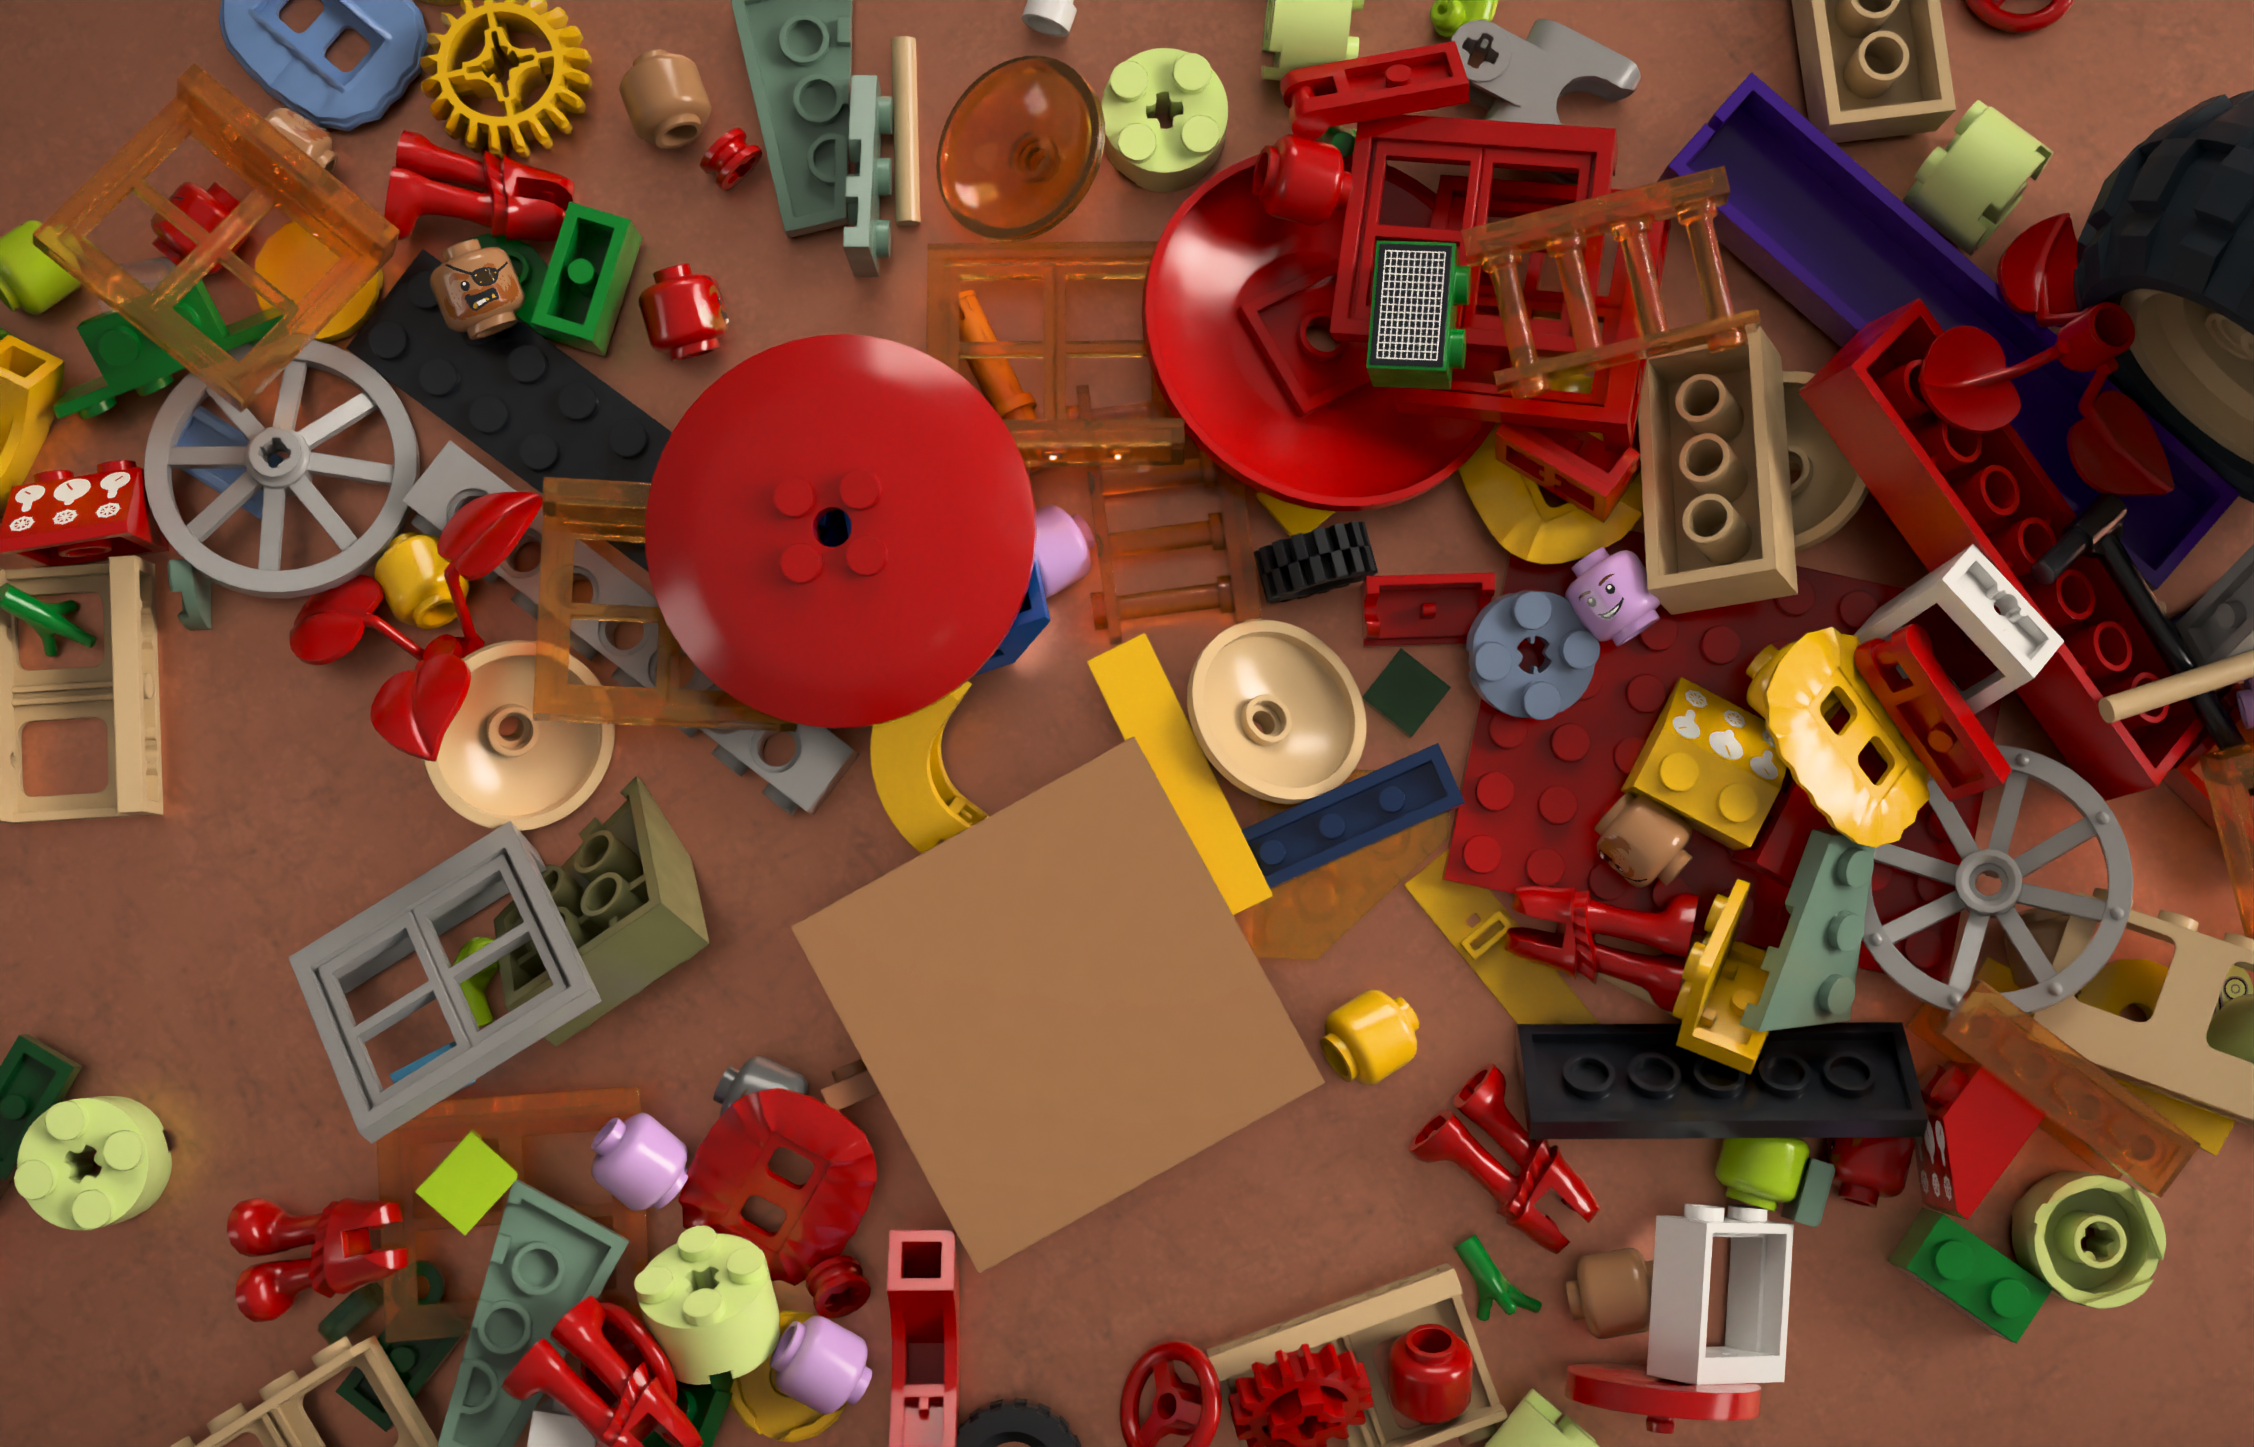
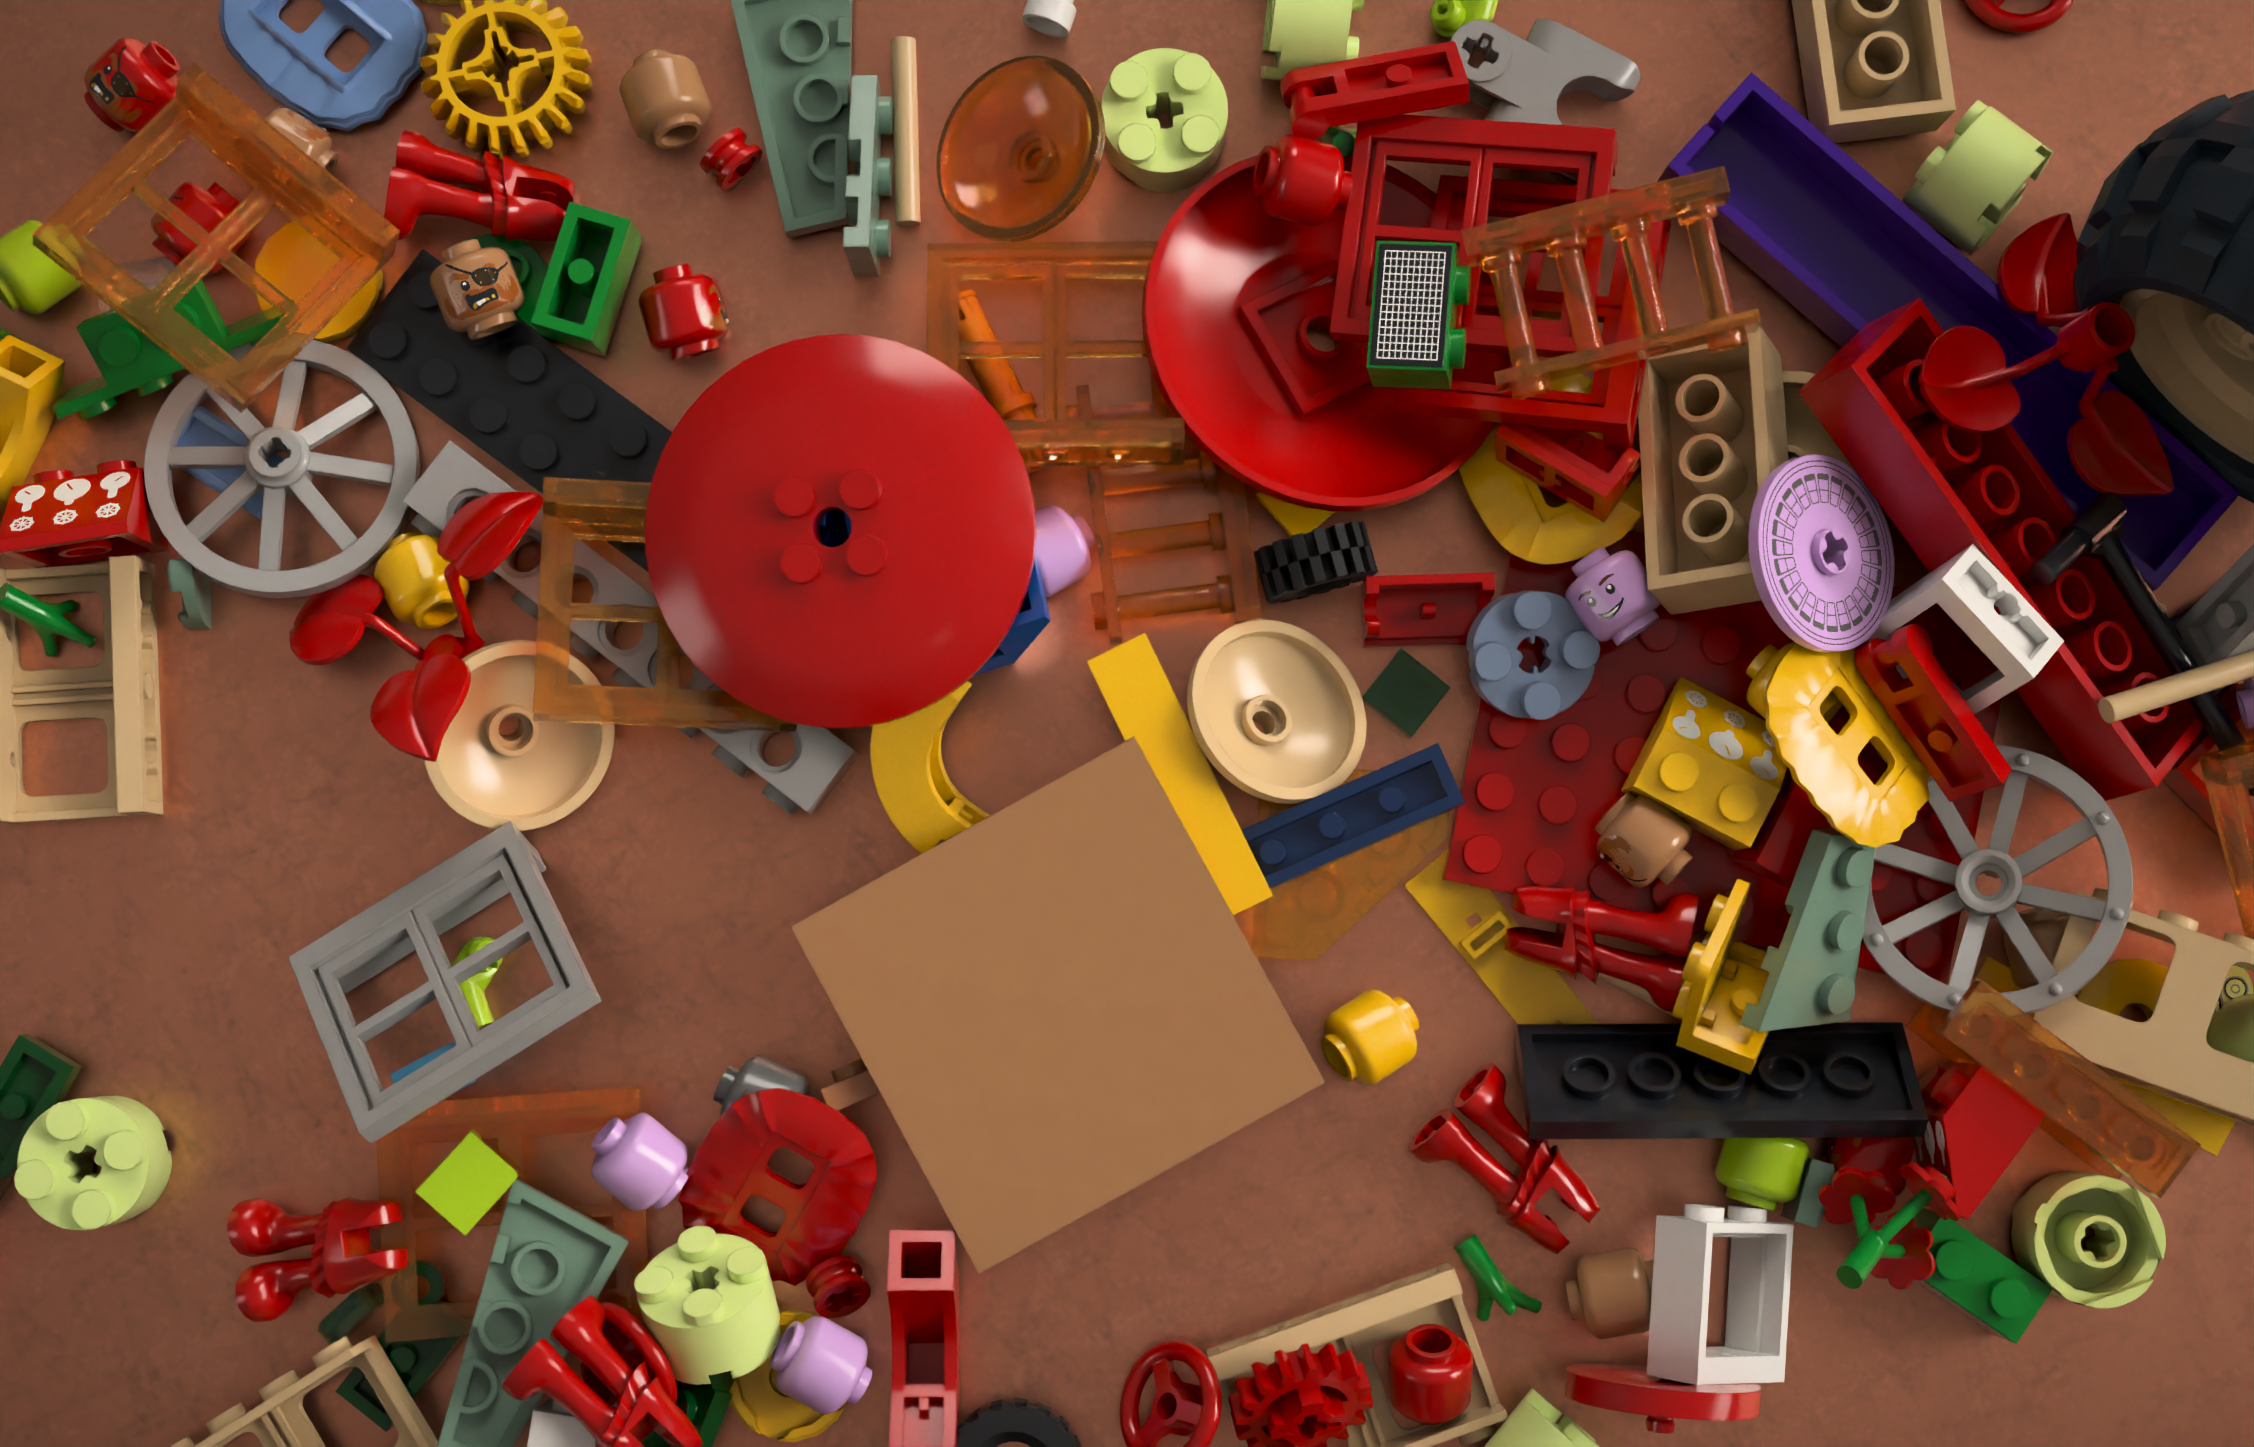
olive wedge [493,776,710,1047] -> none
none -> red head [84,38,182,132]
none -> lavender piece [1748,454,1894,653]
none -> red plant [1818,1161,1963,1290]

